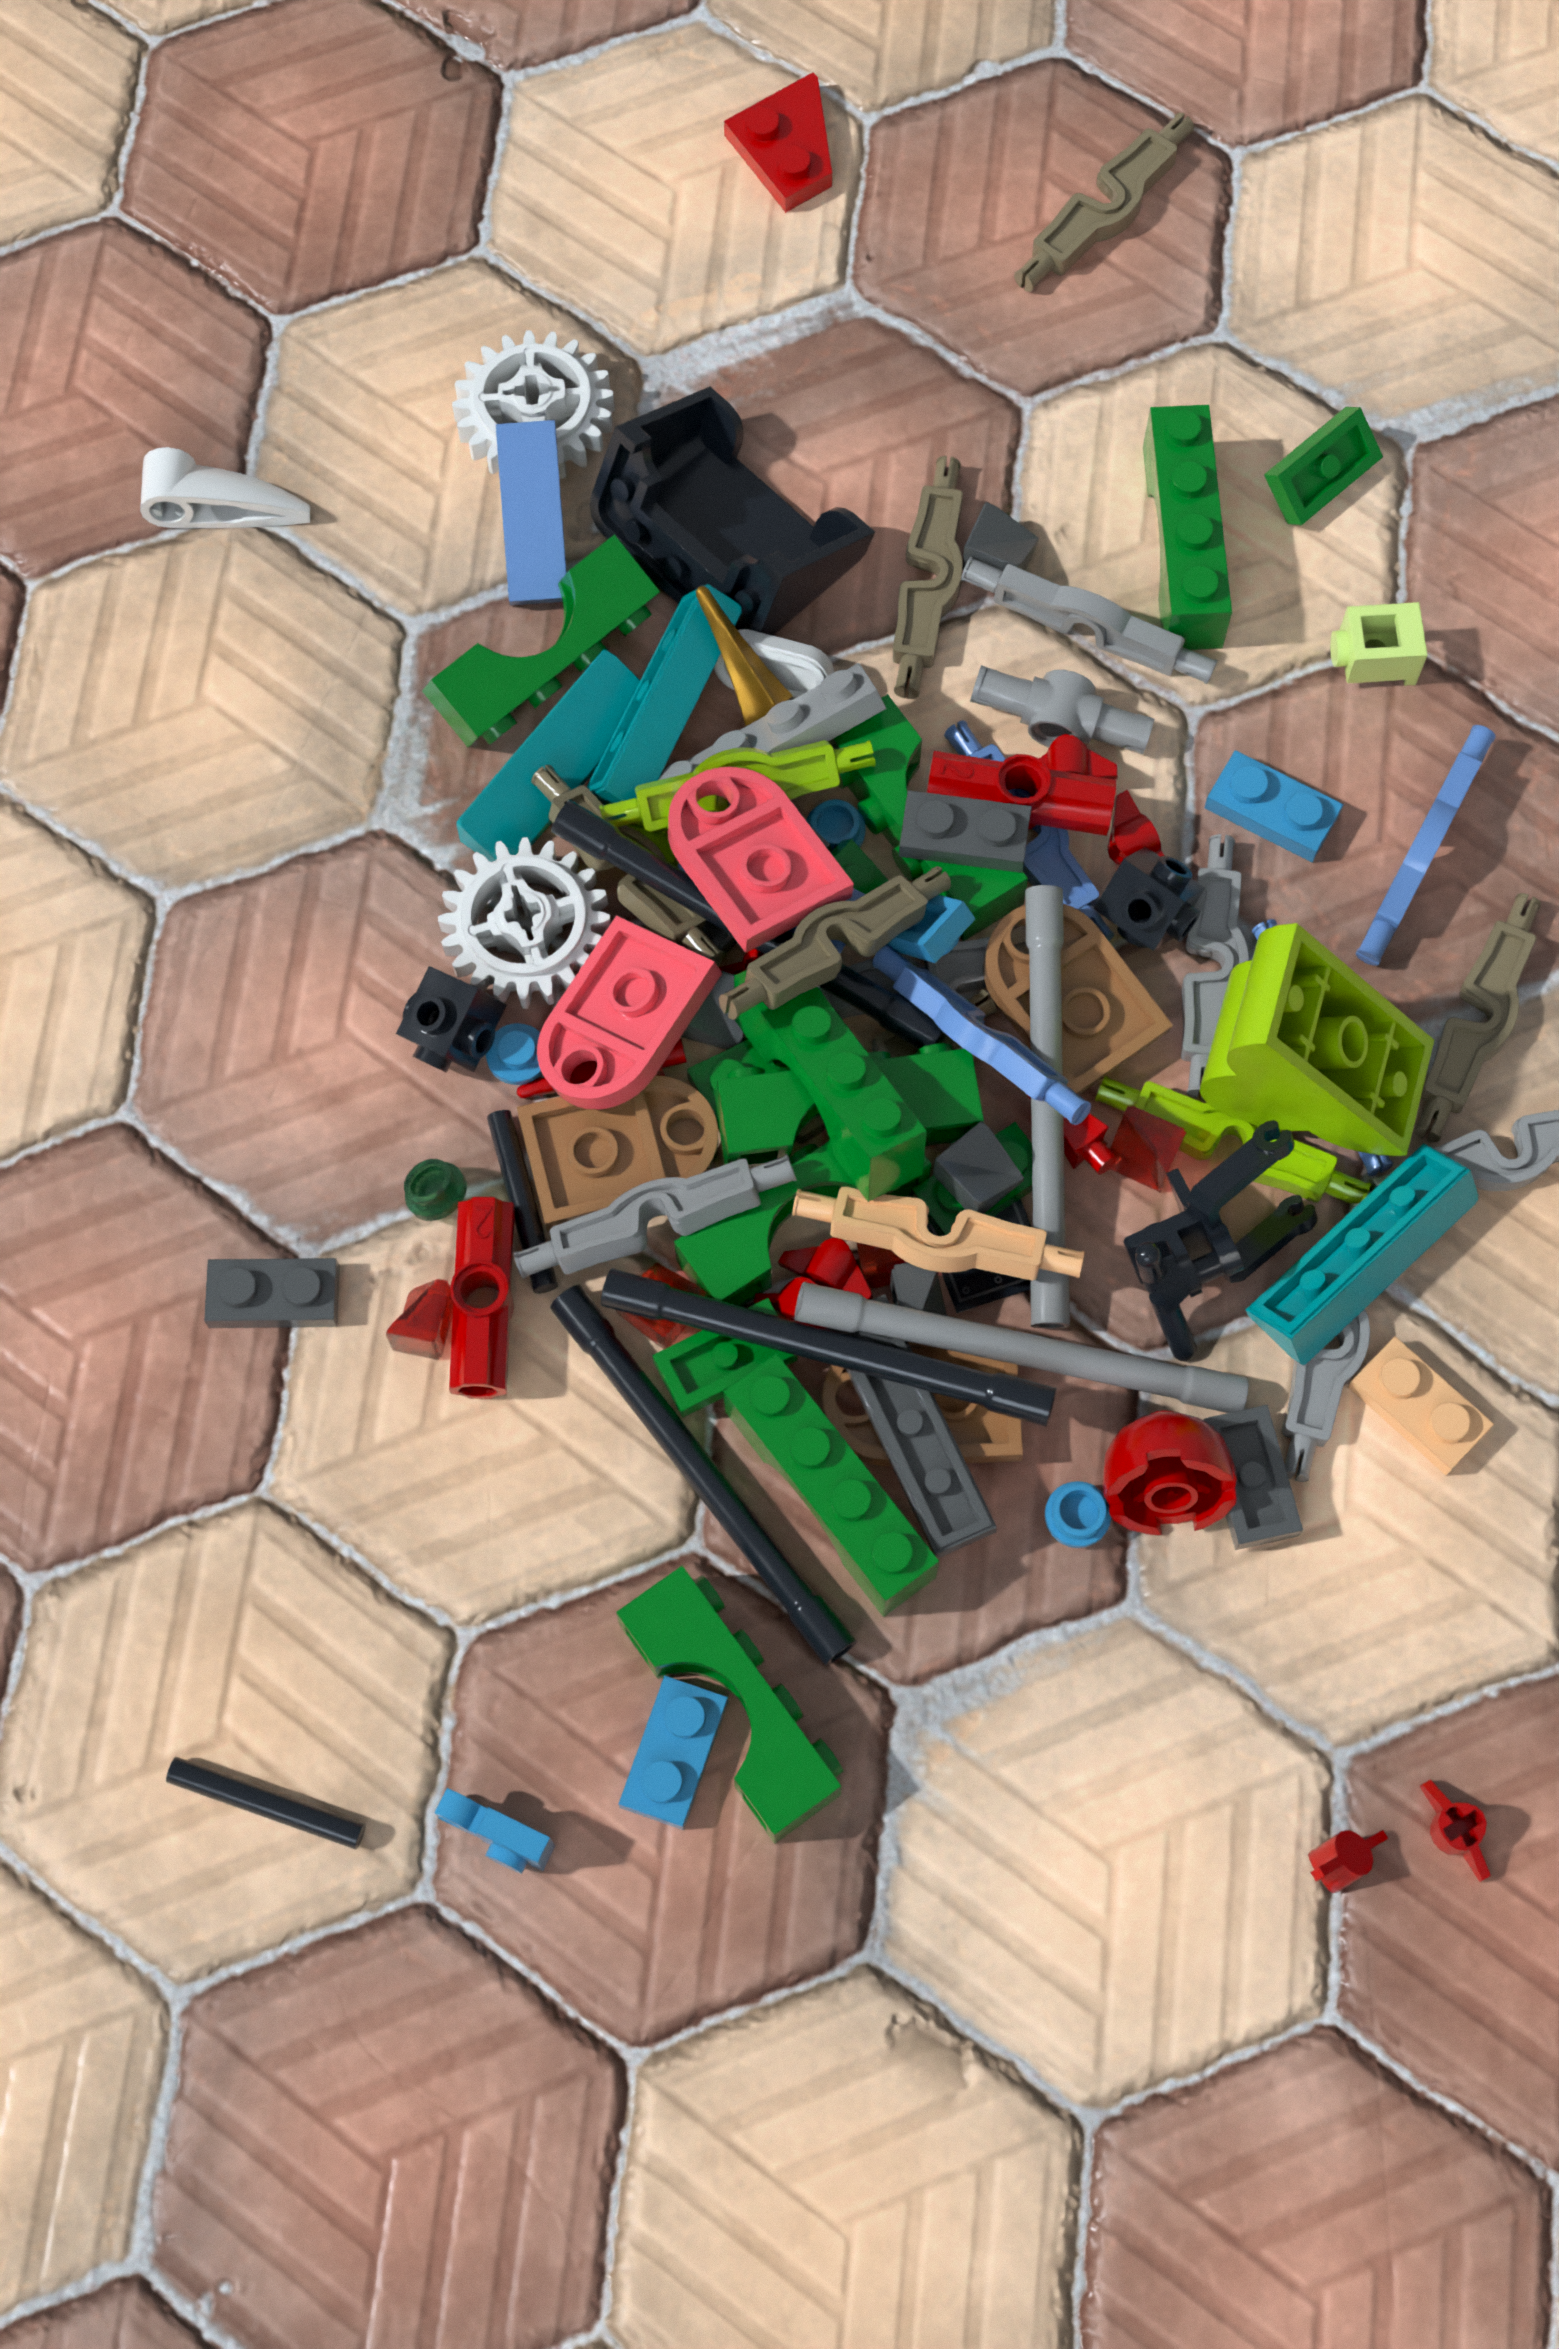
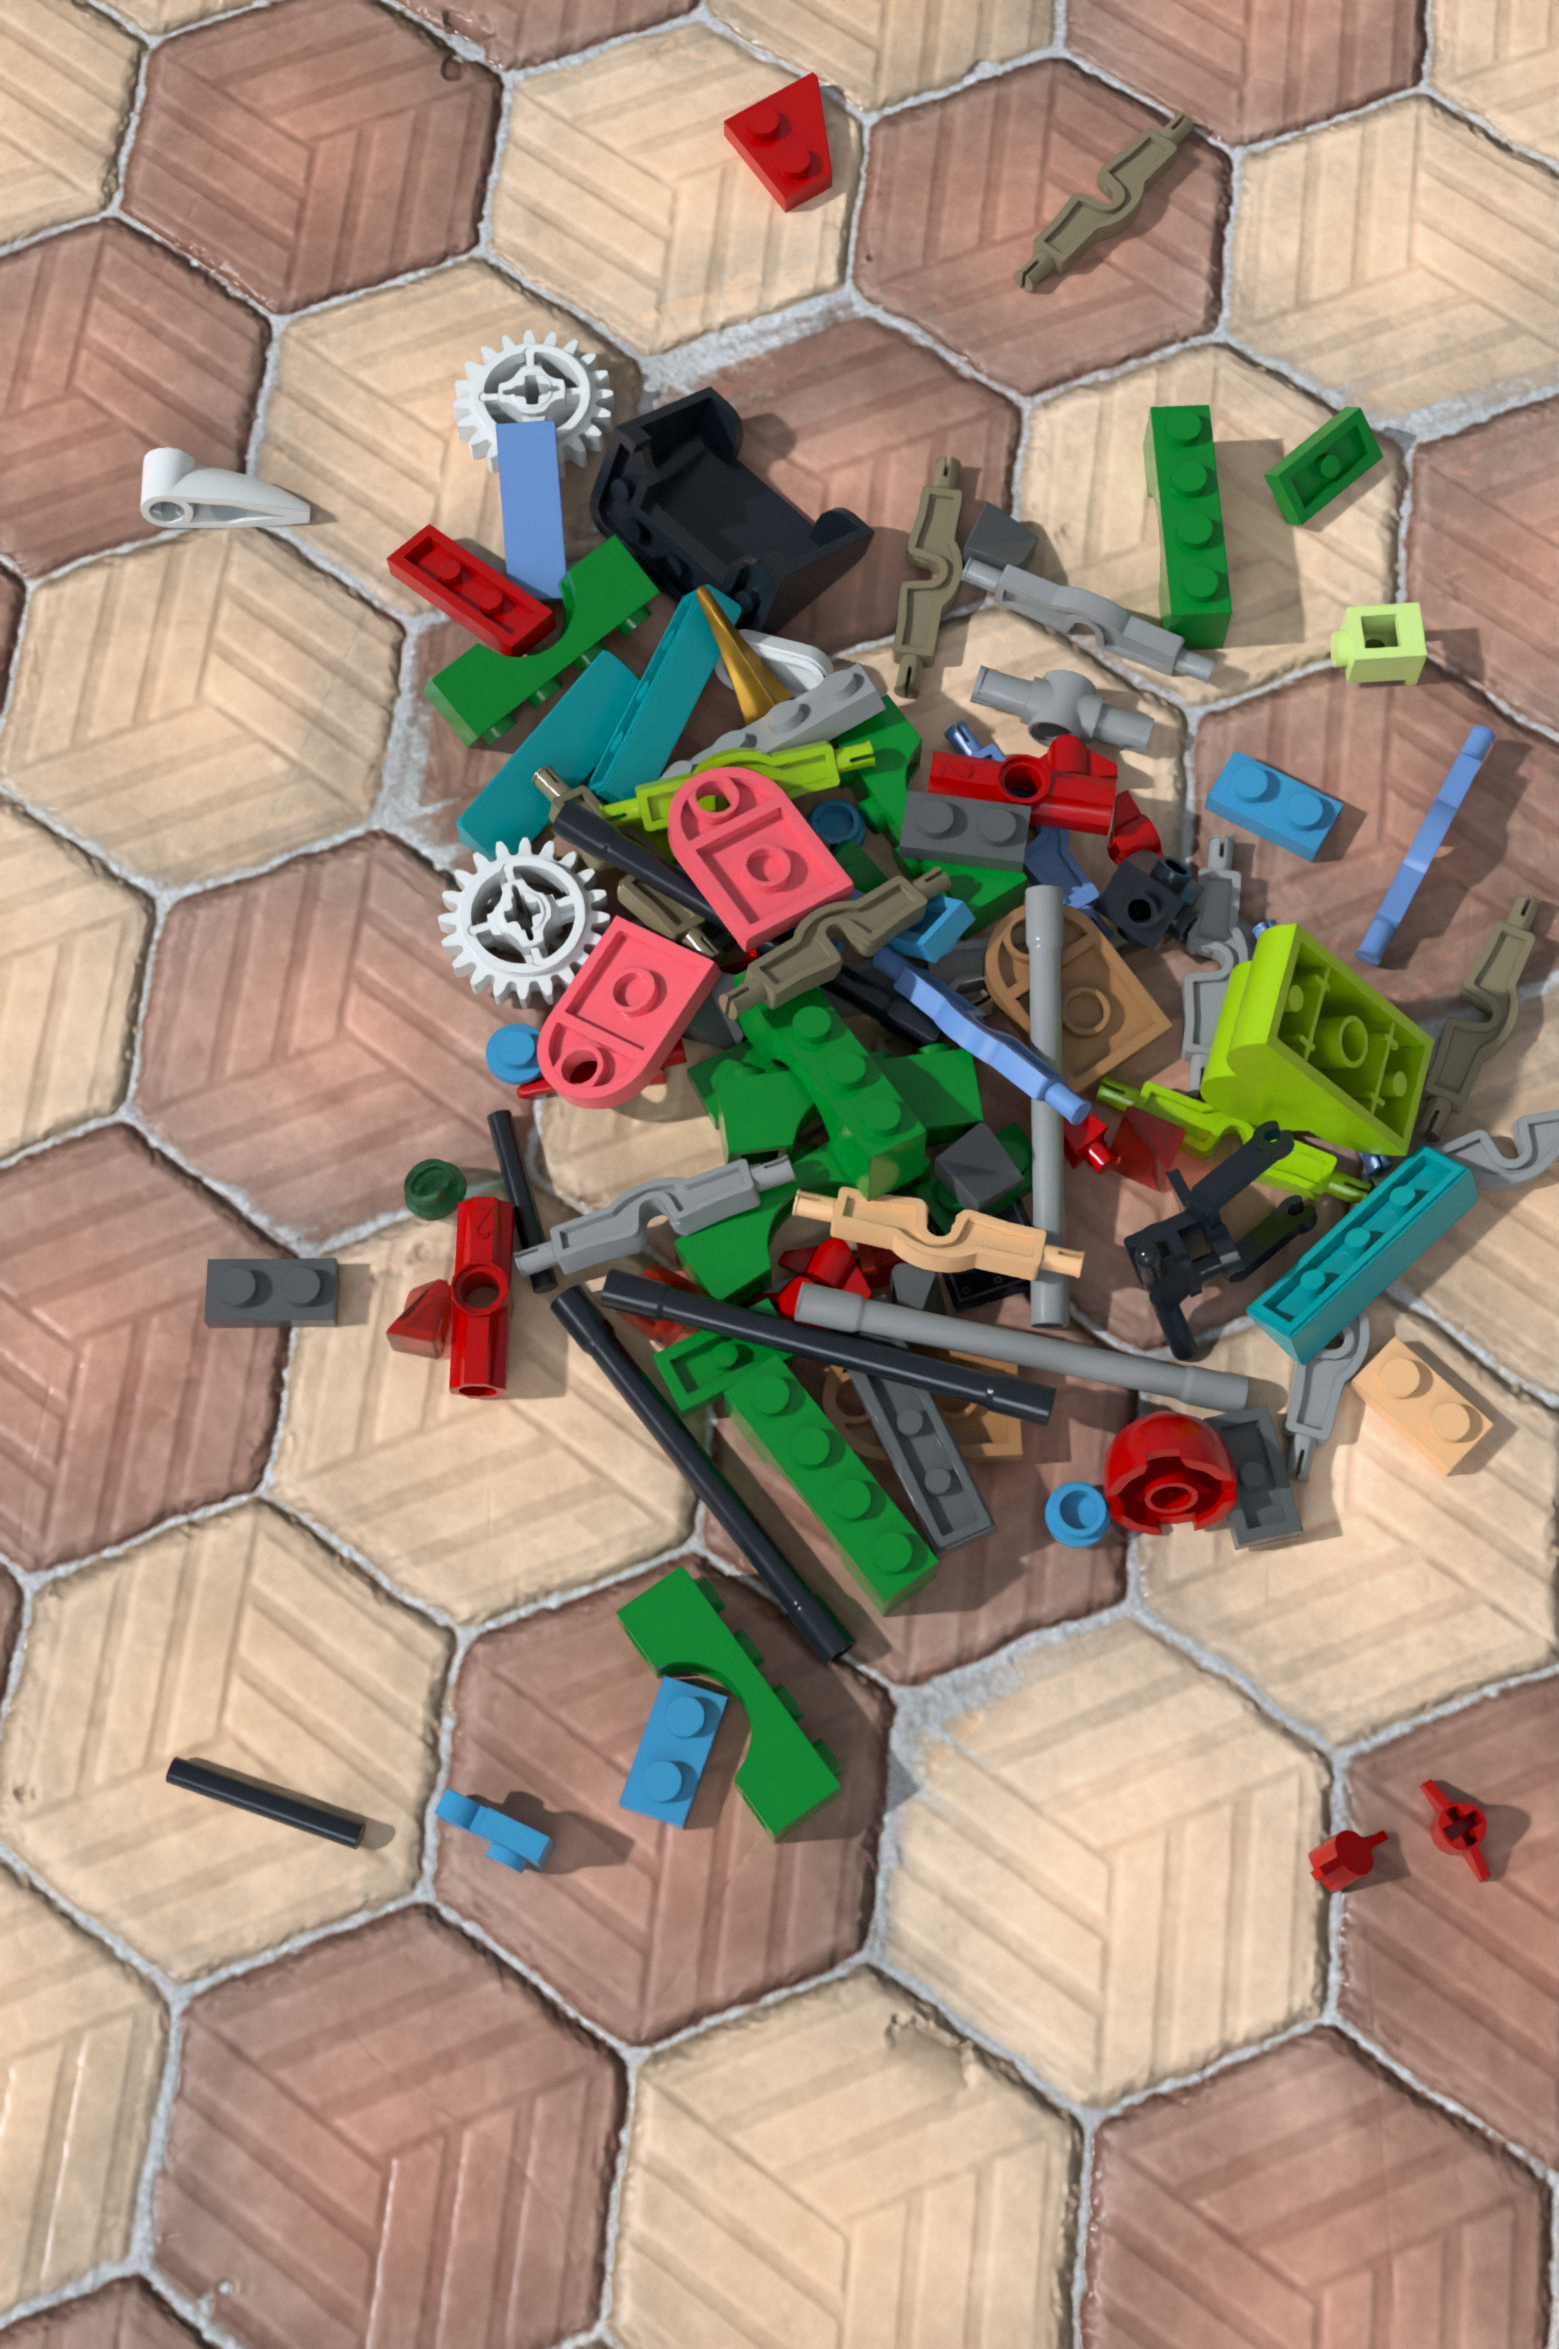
black brick [396,966,507,1073] -> none
medium nougat plate [516,1075,719,1232] -> none
none -> red plate [387,524,556,657]

